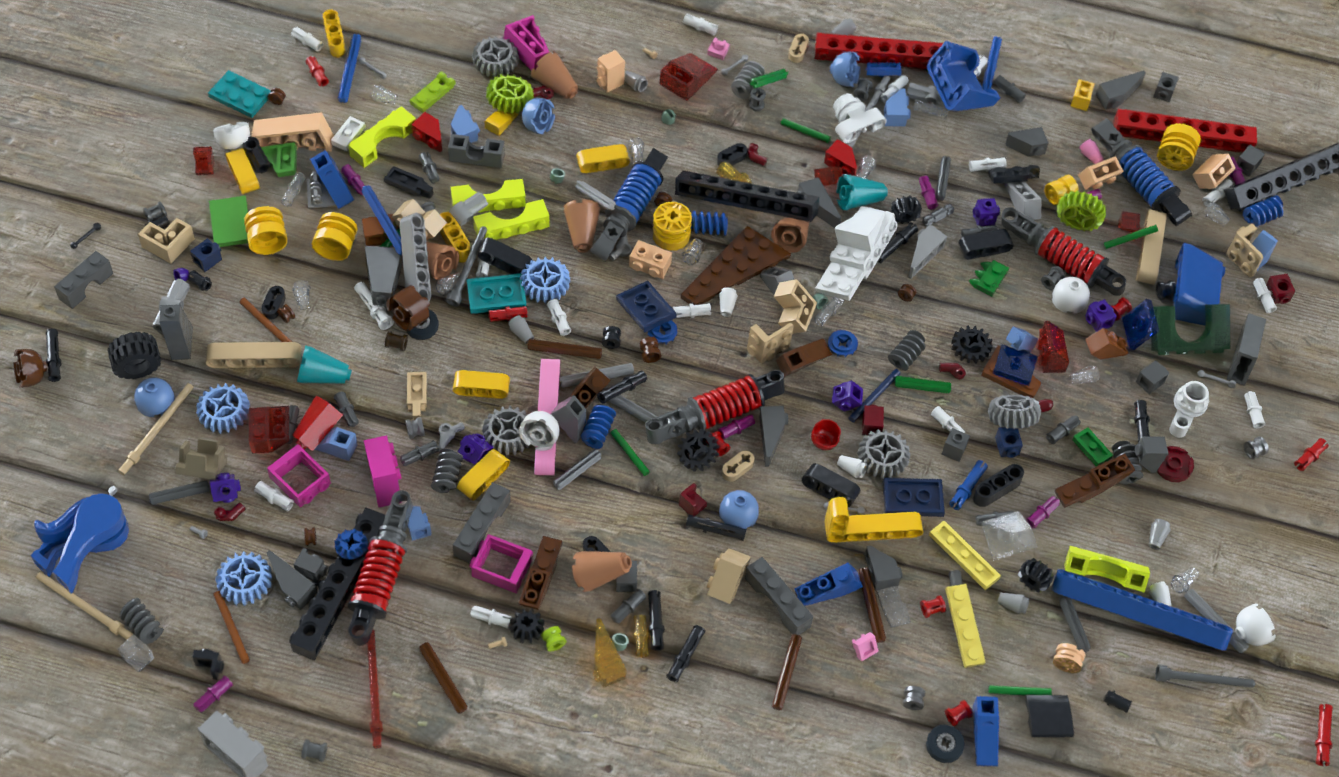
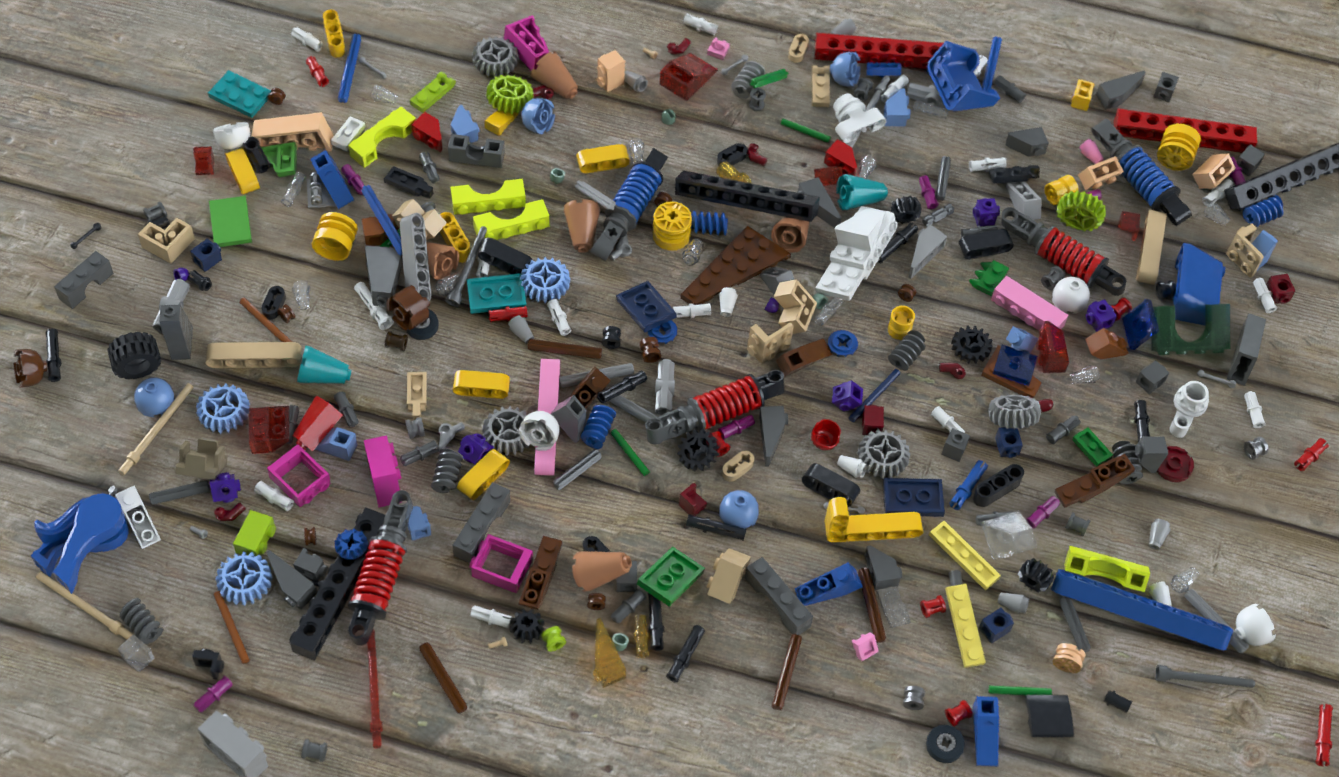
yellow wheel [244,206,288,255] -> none
light grey piece [449,191,488,226] -> none
light nougat brick [629,240,672,279] -> none
green axle [895,376,951,393] -> none
green bar [1104,225,1158,249] -> none
none -> white slope [115,486,161,549]
none -> lime brick [233,510,276,557]
none -> reddish brown bush [587,593,606,610]
none -> green plate [637,546,705,607]
none -> light grey piece [655,359,675,416]
none -> dark red arm [667,38,691,55]
none -> dark purple hinge [764,297,780,313]
none -> tan plate [812,65,830,107]
none -> yellow wheel [888,305,915,340]
none -> dark blue brick [979,608,1014,644]
none -> bright pink brick [991,276,1068,339]
none -> dark grey bush [1065,512,1091,536]

